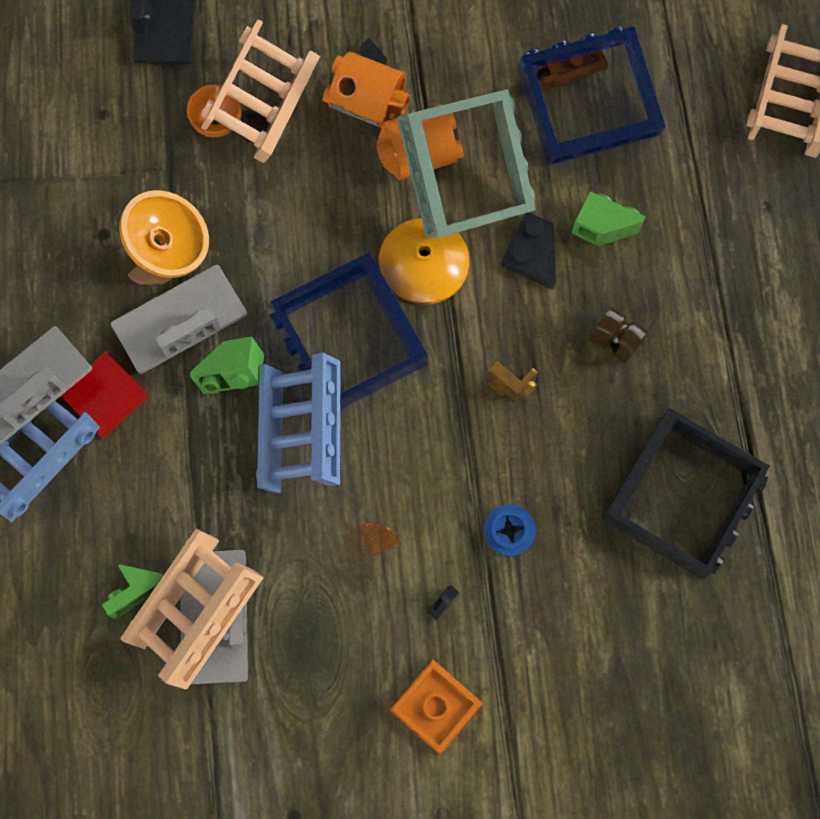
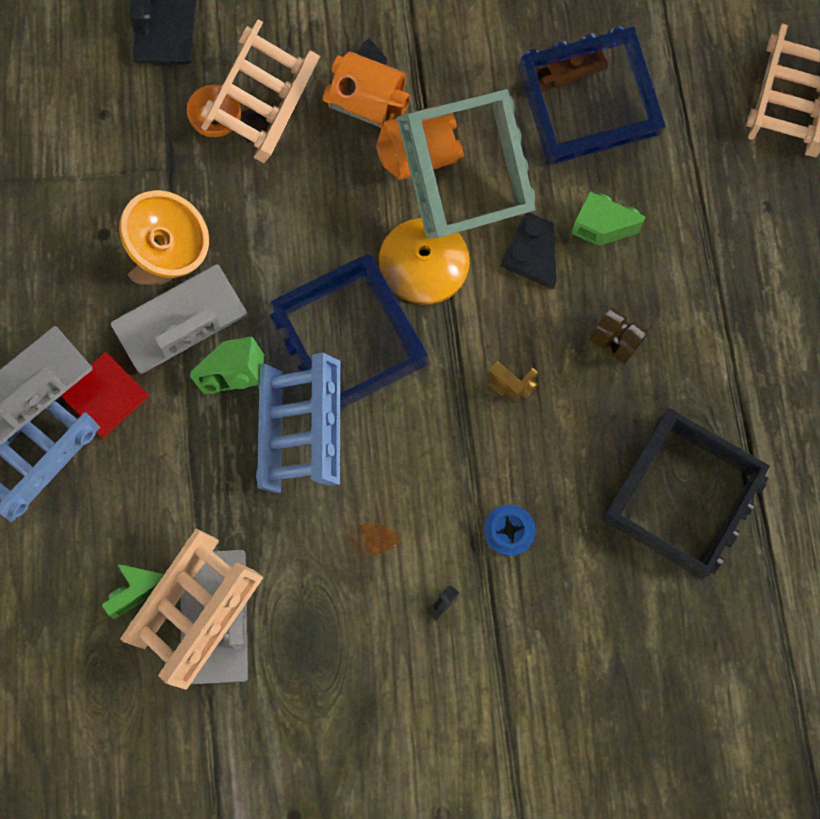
orange tile [390,660,483,755] -> none

